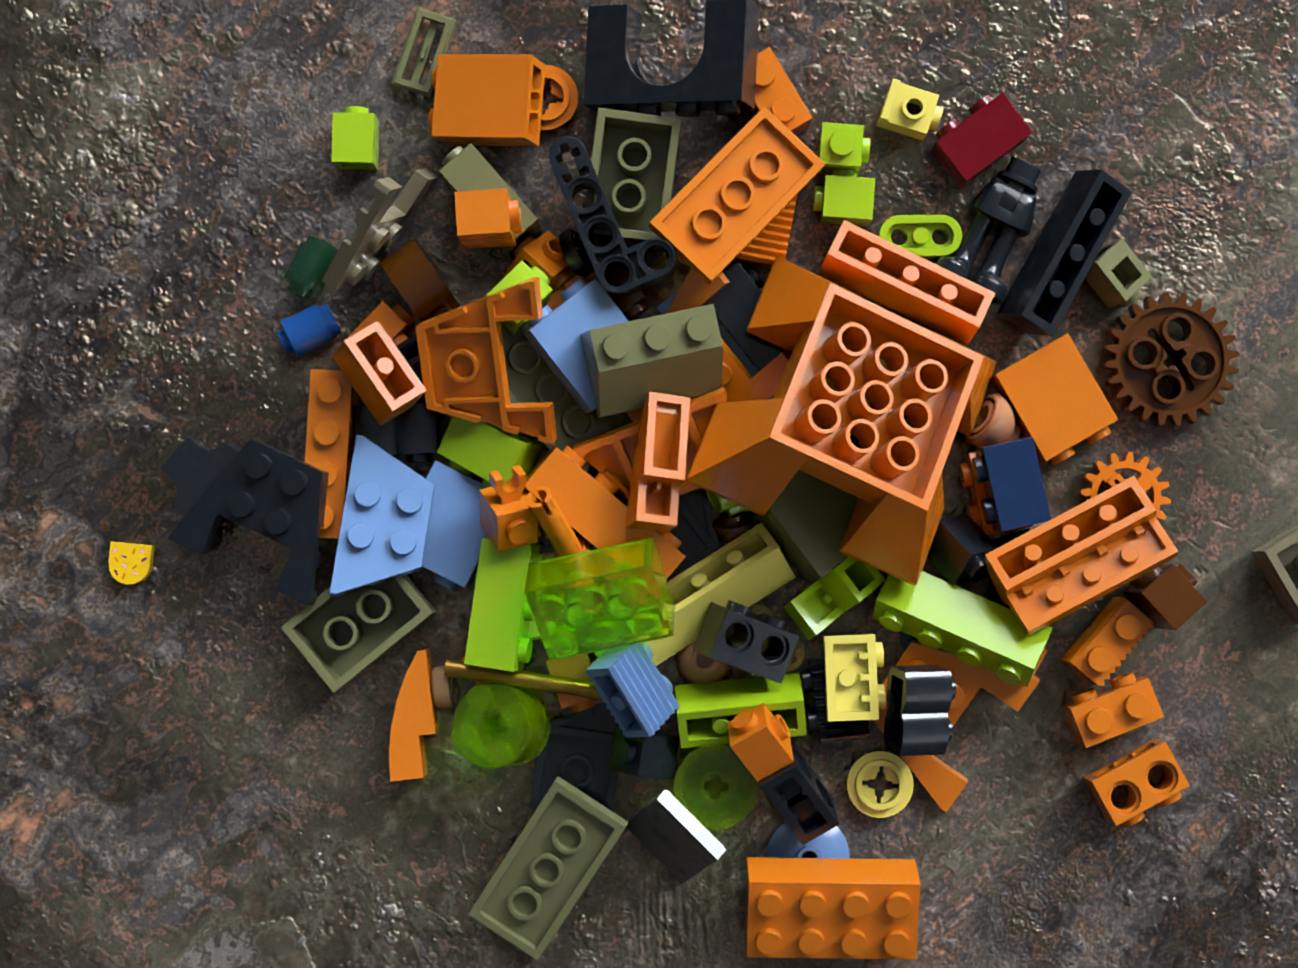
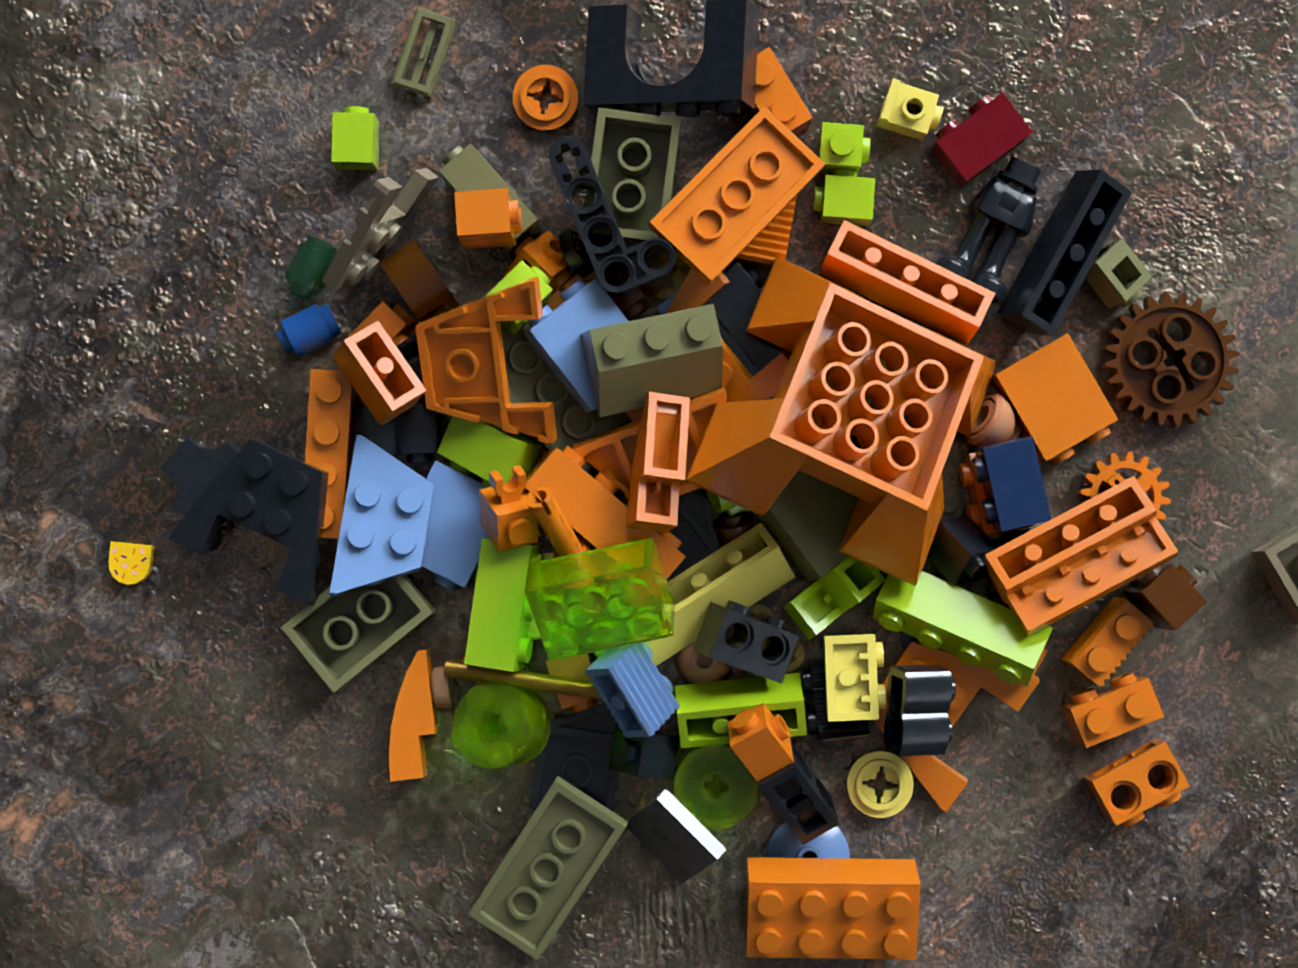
orange brick [428,54,546,147] -> none
lime plate [878,215,962,258] -> none

